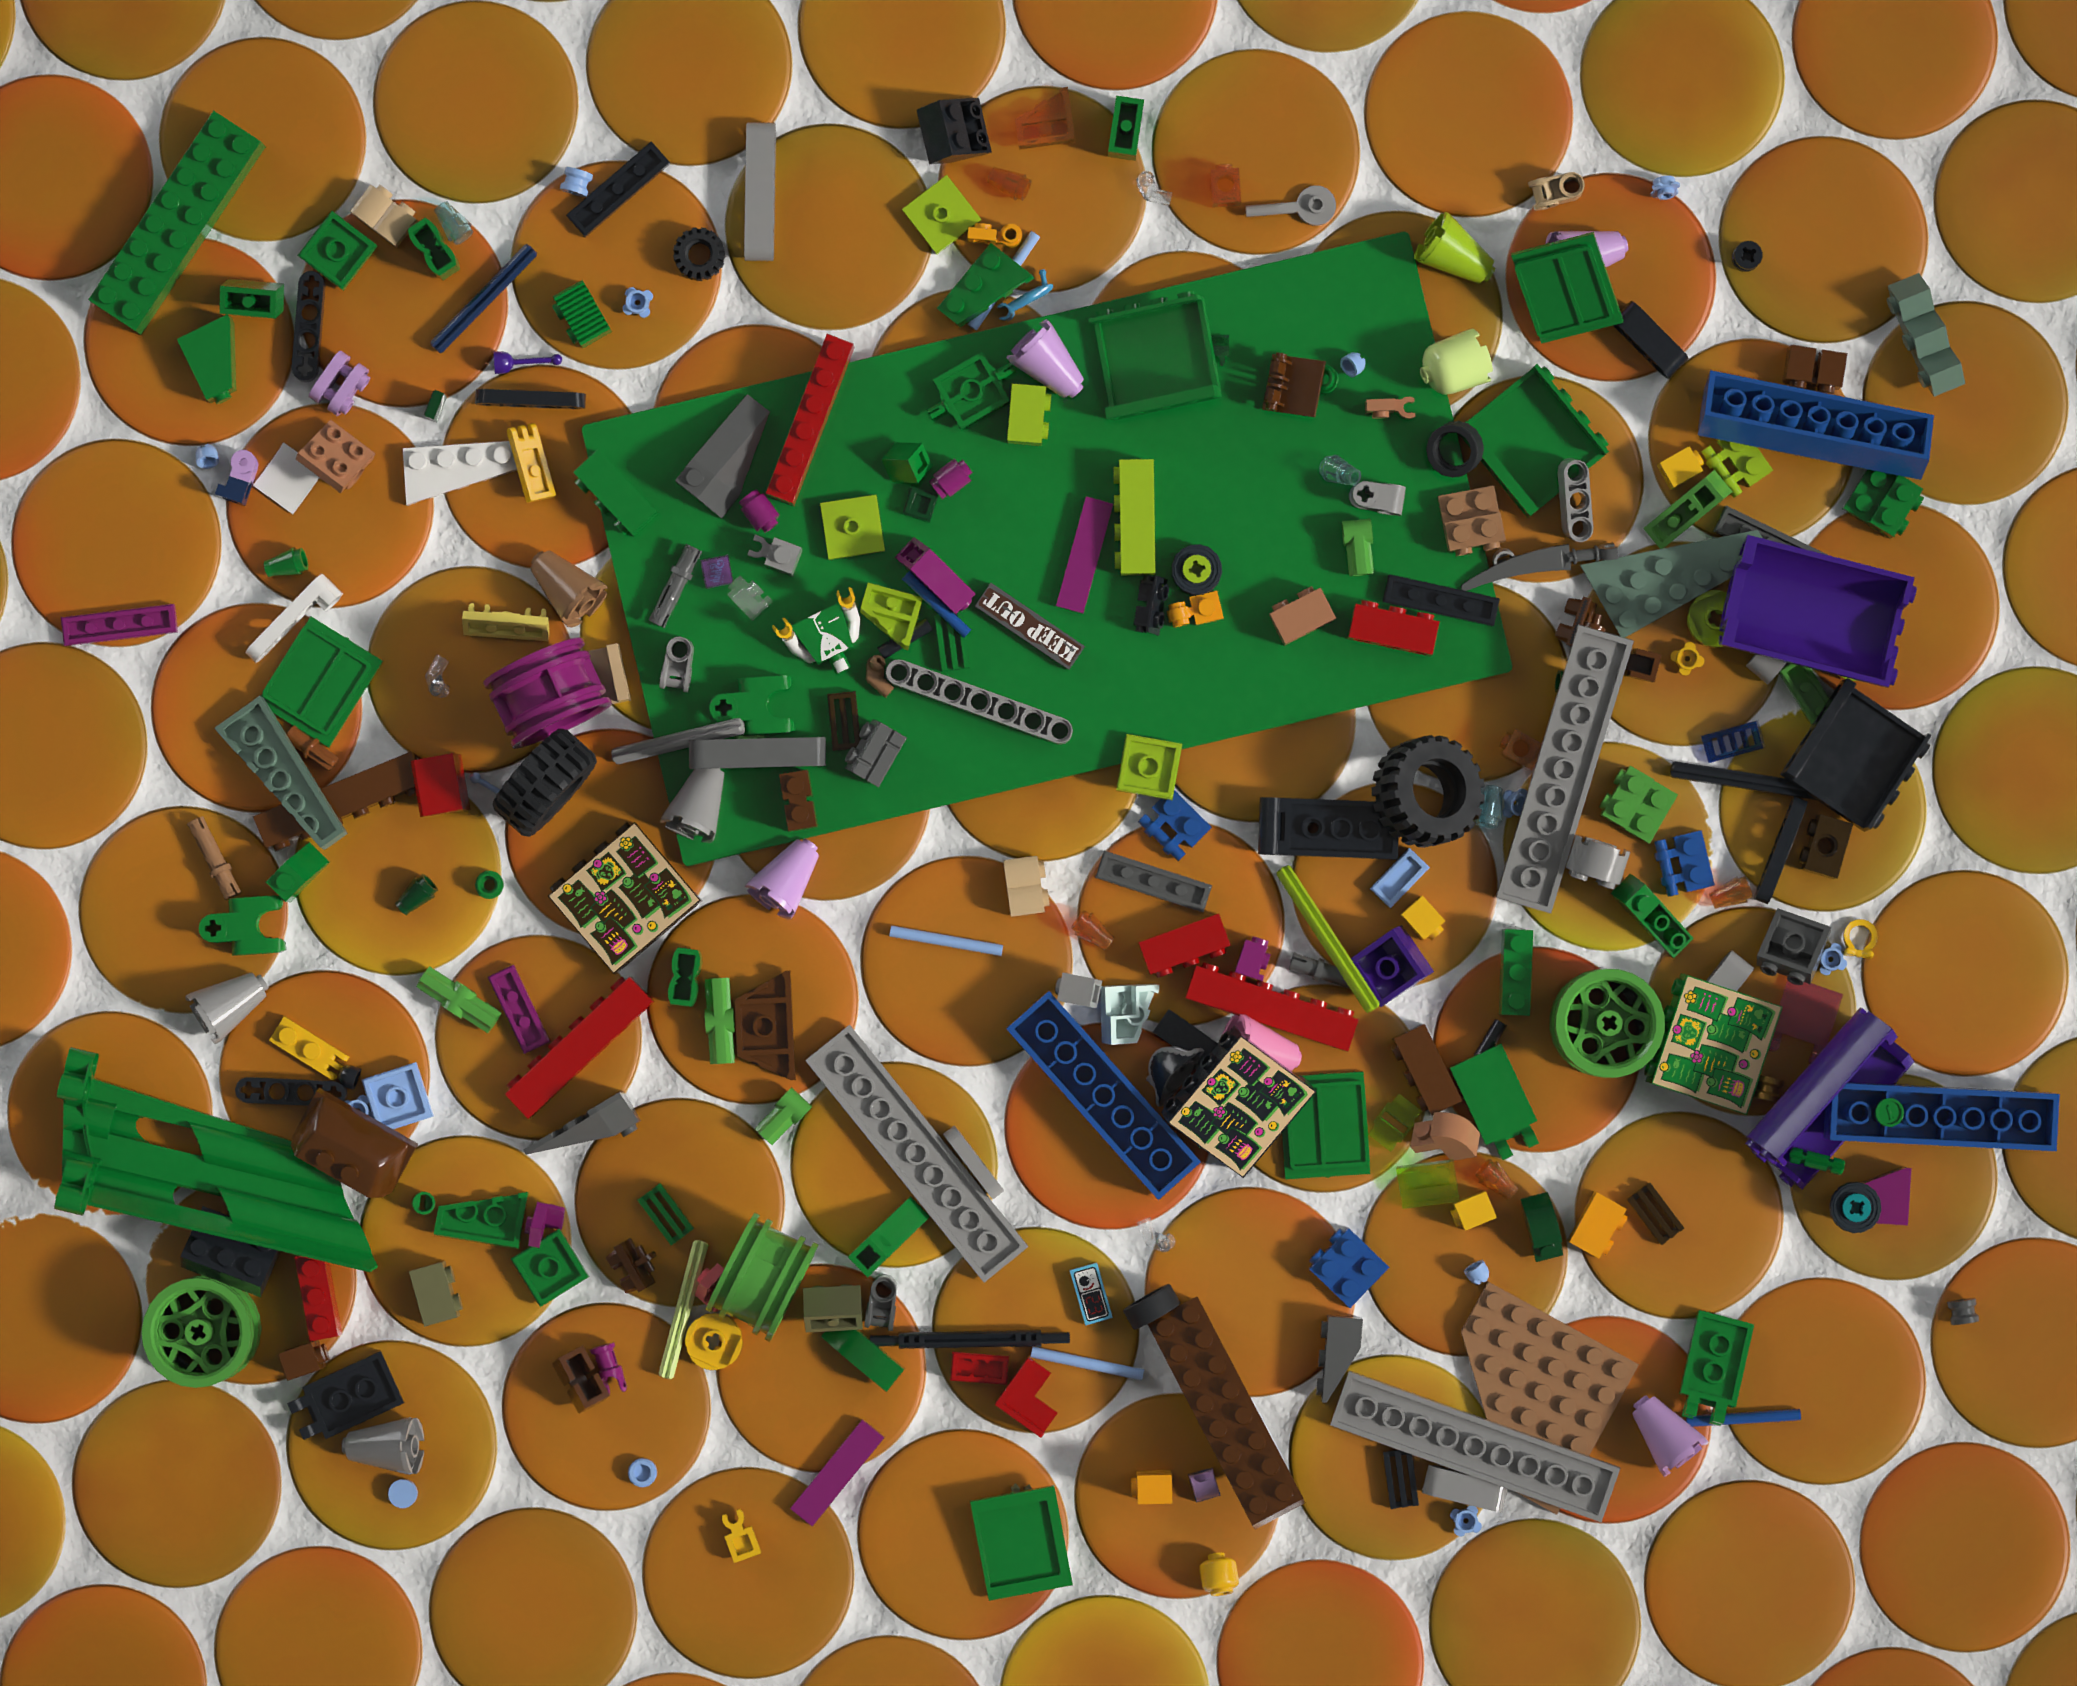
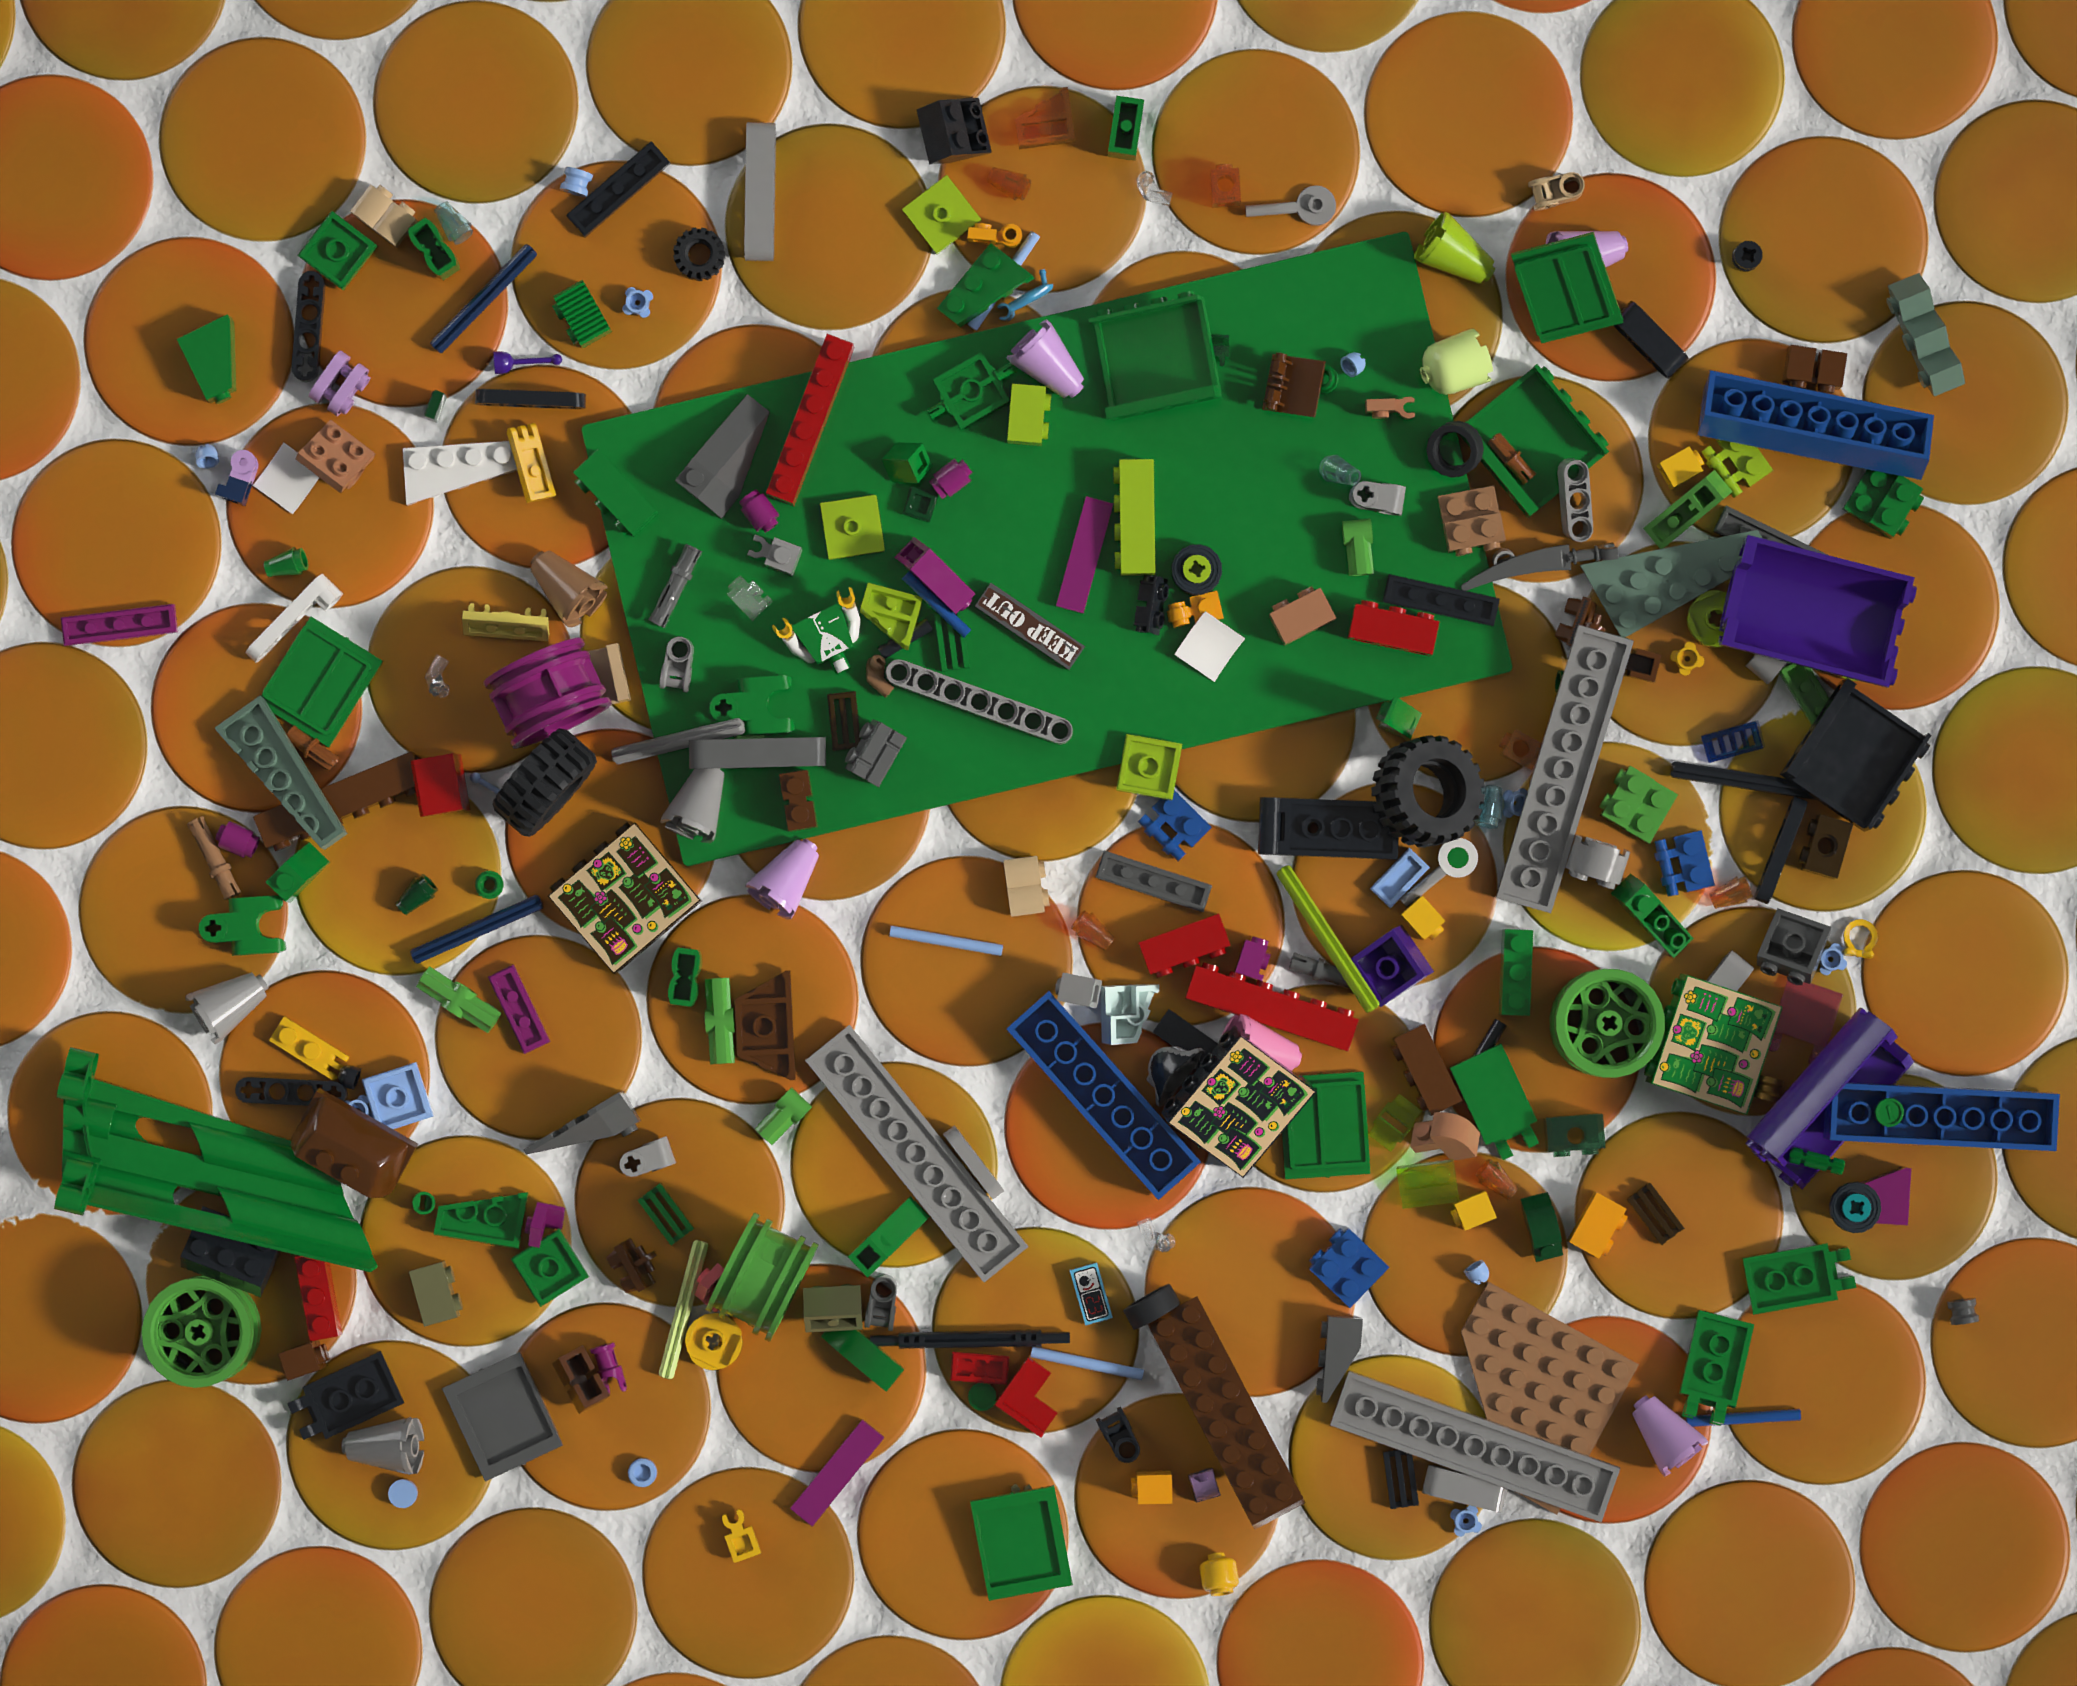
green brick [88,110,266,335] -> none
green brick [220,279,284,319] -> none
red brick [505,976,655,1119] -> none
clear purple tile [700,555,734,589] -> none
light blue plate [1650,176,1680,200] -> none
none -> magenta brick [215,821,260,858]
none -> dark blue axle [410,895,544,963]
none -> dark grey piece [442,1352,563,1482]
none -> light grey piece [619,1136,676,1177]
none -> green piece [968,1383,997,1411]
none -> black piece [1095,1406,1140,1463]
none -> white sticker [1174,611,1245,682]
none -> green slope [1376,696,1422,741]
none -> piece [1400,838,1478,907]
none -> dark orange axle [1488,433,1536,485]
none -> clear green brick [1543,1113,1606,1157]
none -> green tile [1742,1243,1857,1315]

